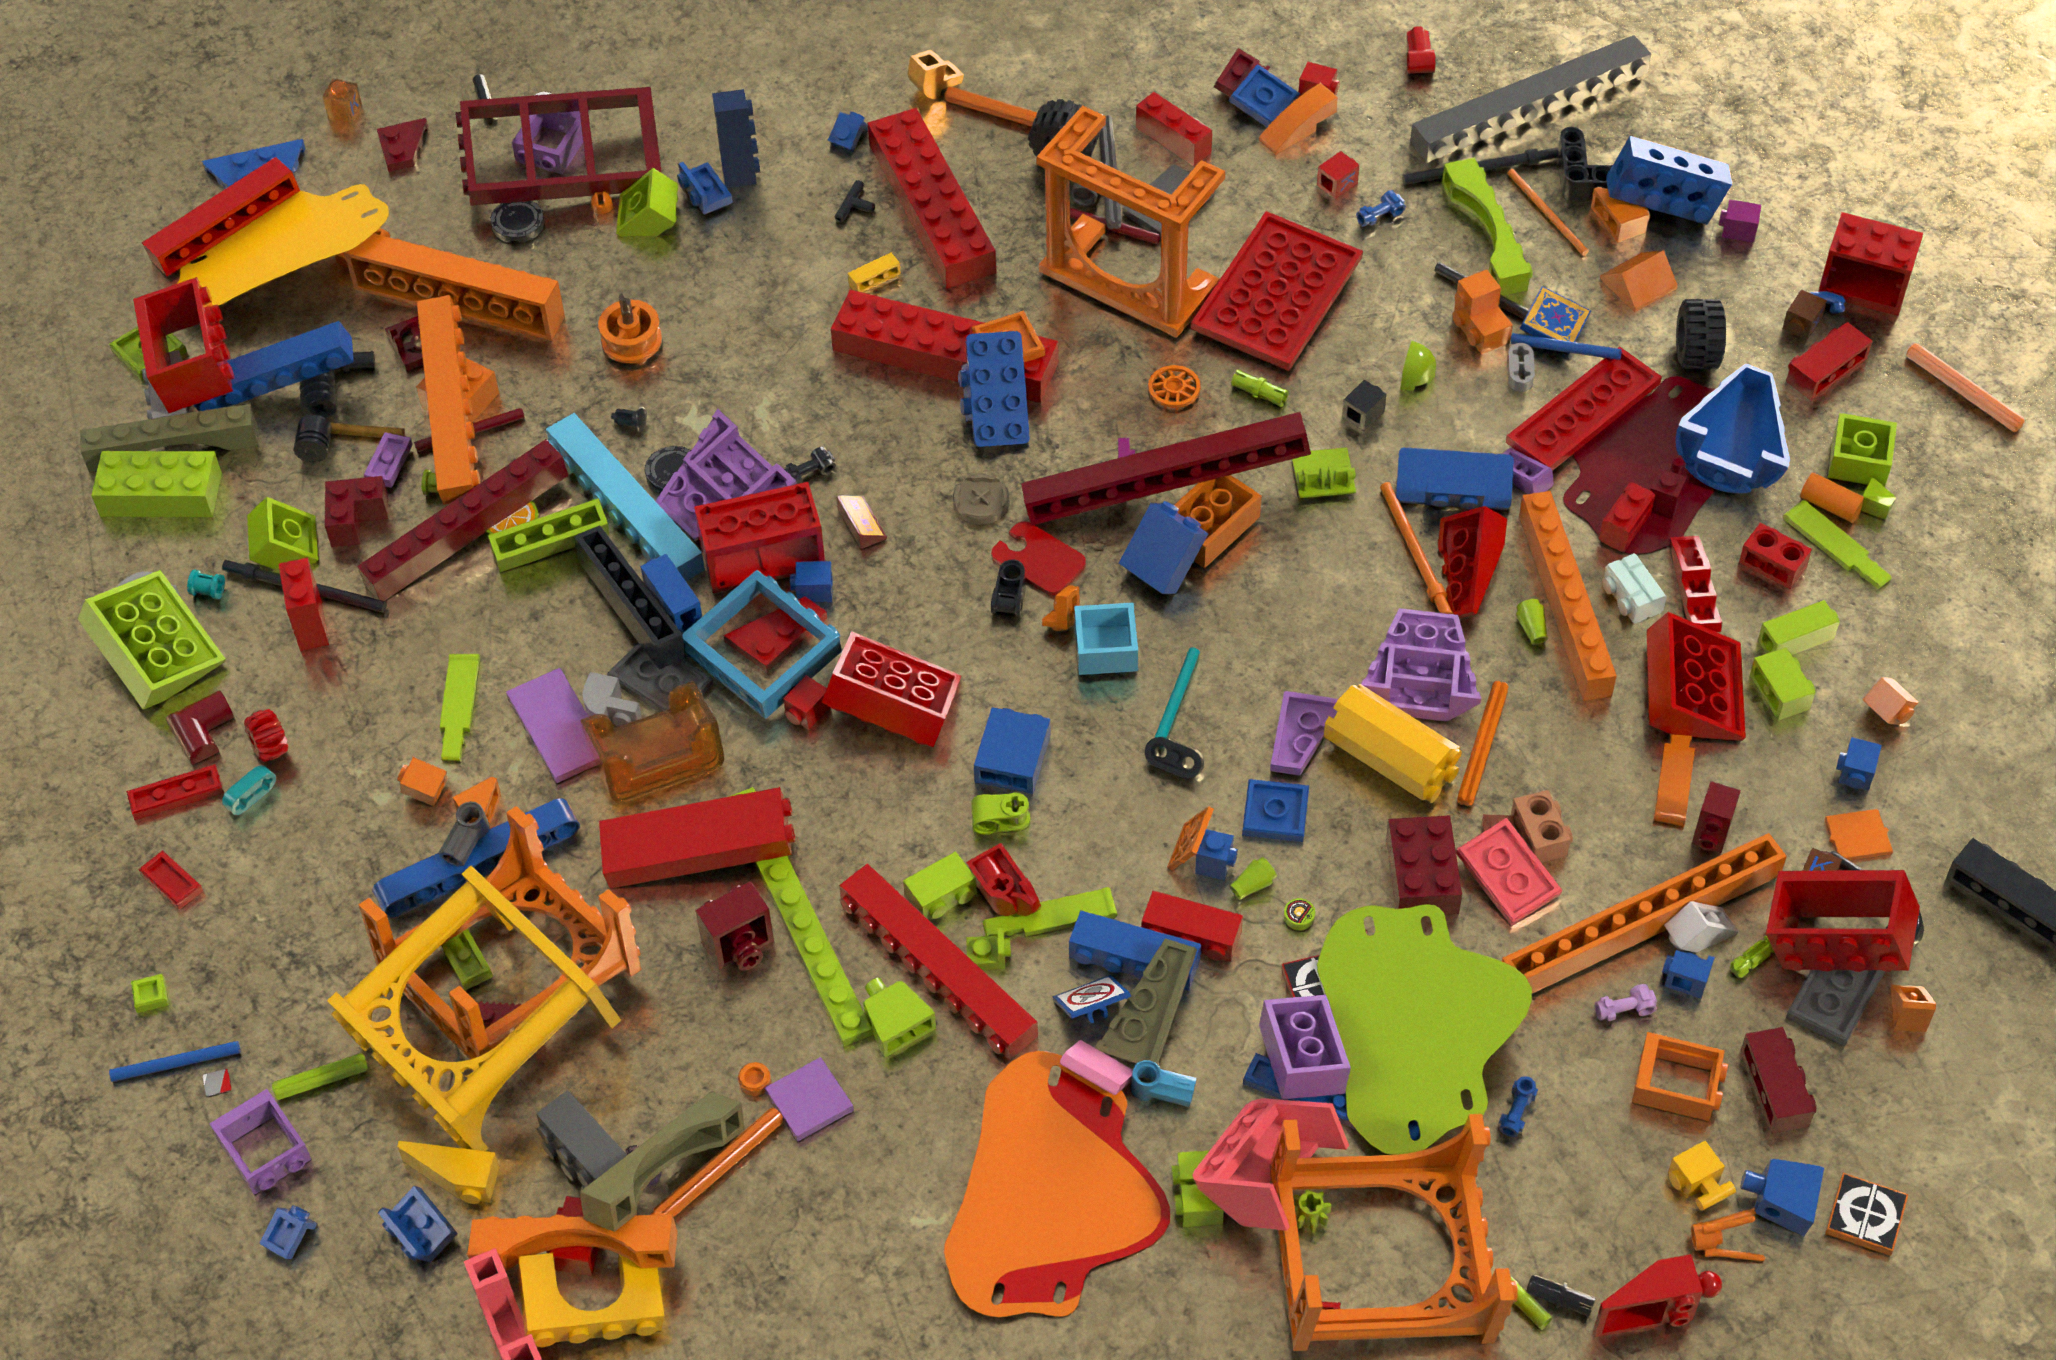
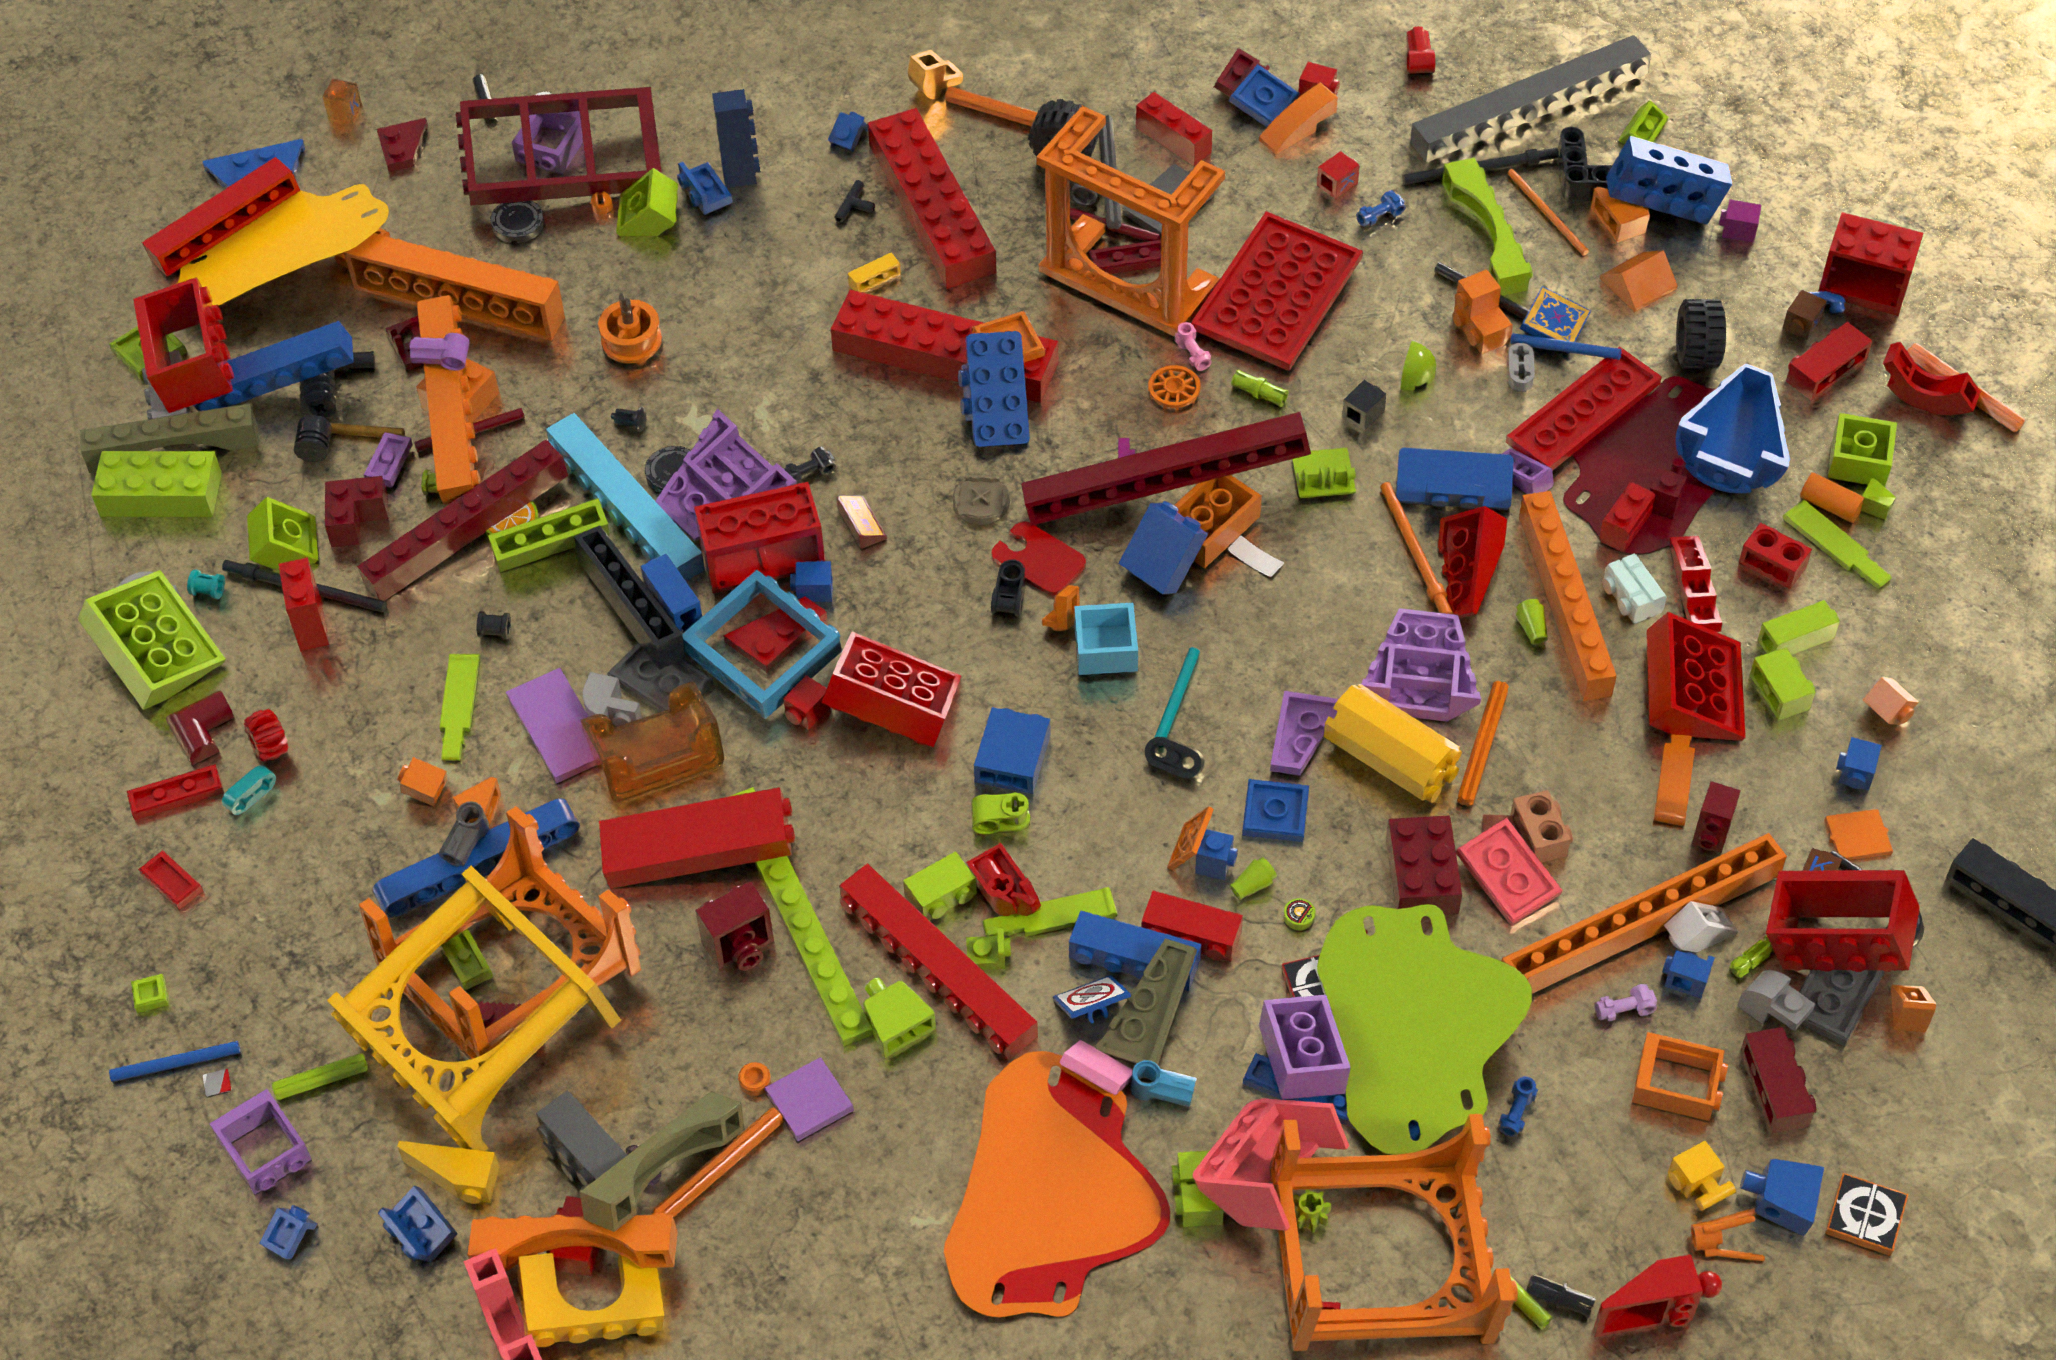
none -> medium lavender piece [409,333,470,371]
none -> black bush [476,611,511,639]
none -> dark red tile [1089,240,1161,274]
none -> bright pink bar [1175,322,1212,371]
none -> white sticker [1228,536,1284,577]
none -> lime slope [1618,100,1669,144]
none -> light grey brick [1737,970,1815,1031]
none -> red arch [1883,342,1981,415]

